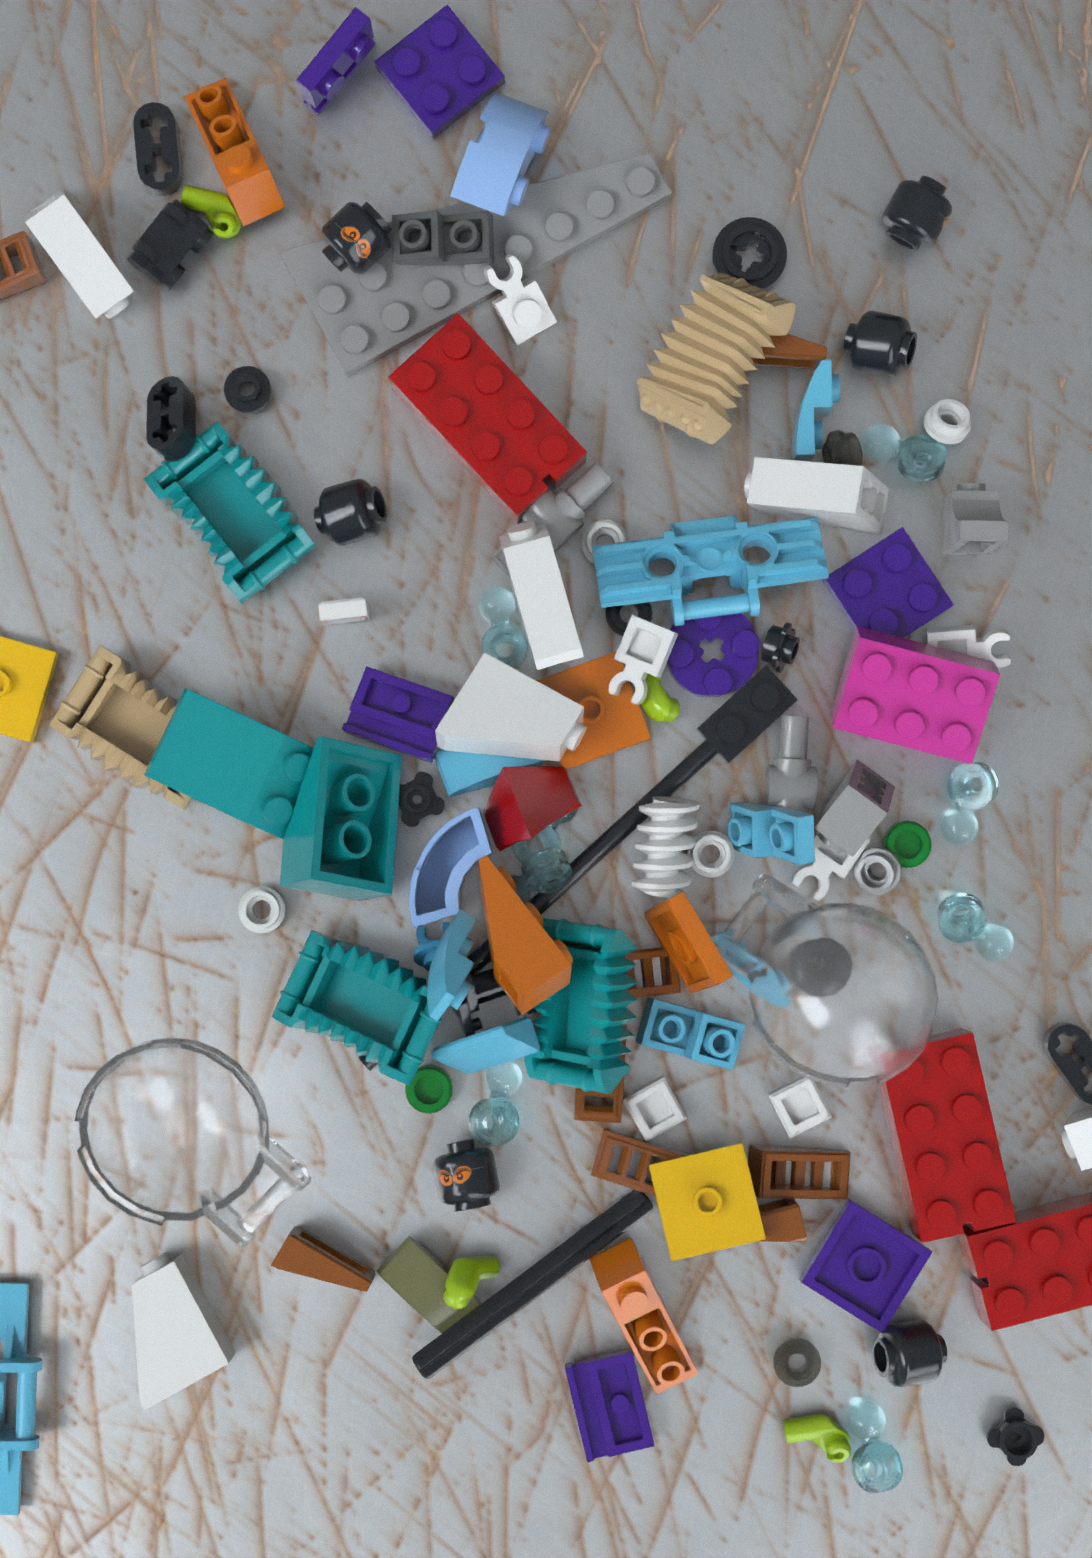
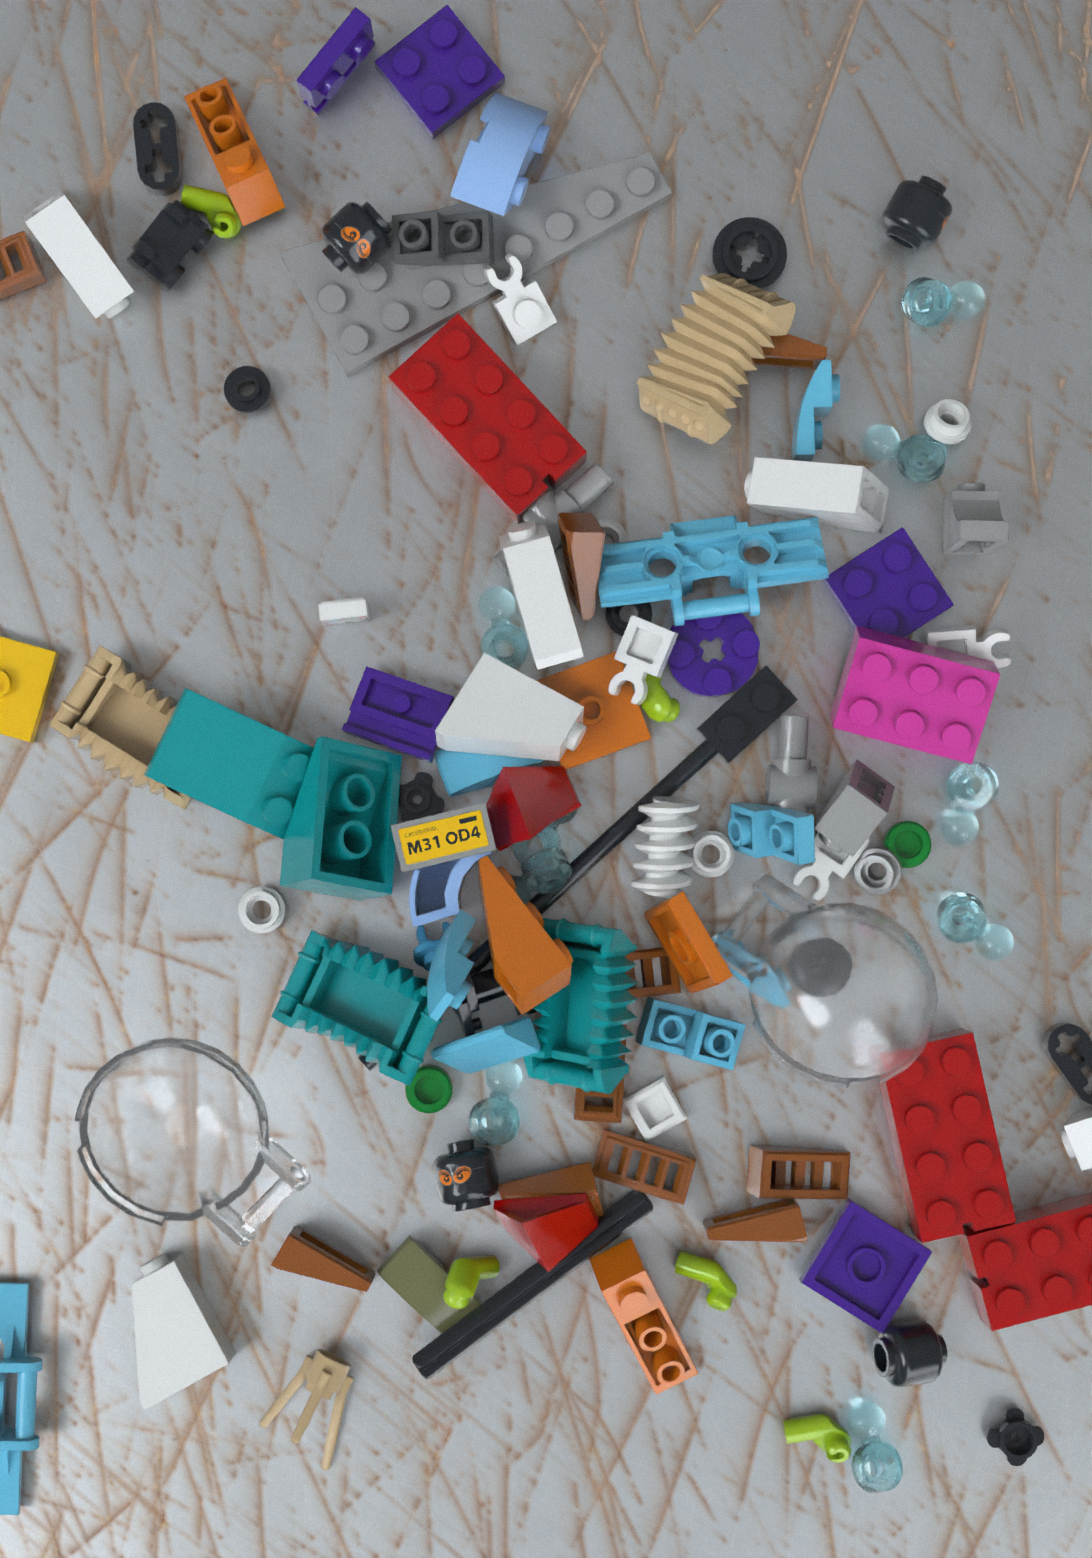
teal piece [144,421,316,604] -> none
black beam [146,376,196,462] -> none
black head [314,479,387,546] -> none
dark purple plate [565,1348,655,1462] -> none
yellow plate [649,1143,766,1261] -> none
black plate [761,622,800,673] -> none
white tile [767,1073,832,1138] -> none
clear smoke plate [773,1337,821,1387] -> none
clear smoke plate [822,430,863,466] -> none
black head [844,310,917,378] -> none
none -> tan plant [260,1349,354,1471]
none -> tile [390,803,497,873]
none -> red slope [493,1193,599,1272]
none -> dark orange slope [498,1162,604,1216]
none -> slope [558,512,605,620]
none -> lime arm [675,1250,737,1311]
none -> clear light blue plate [901,277,985,327]

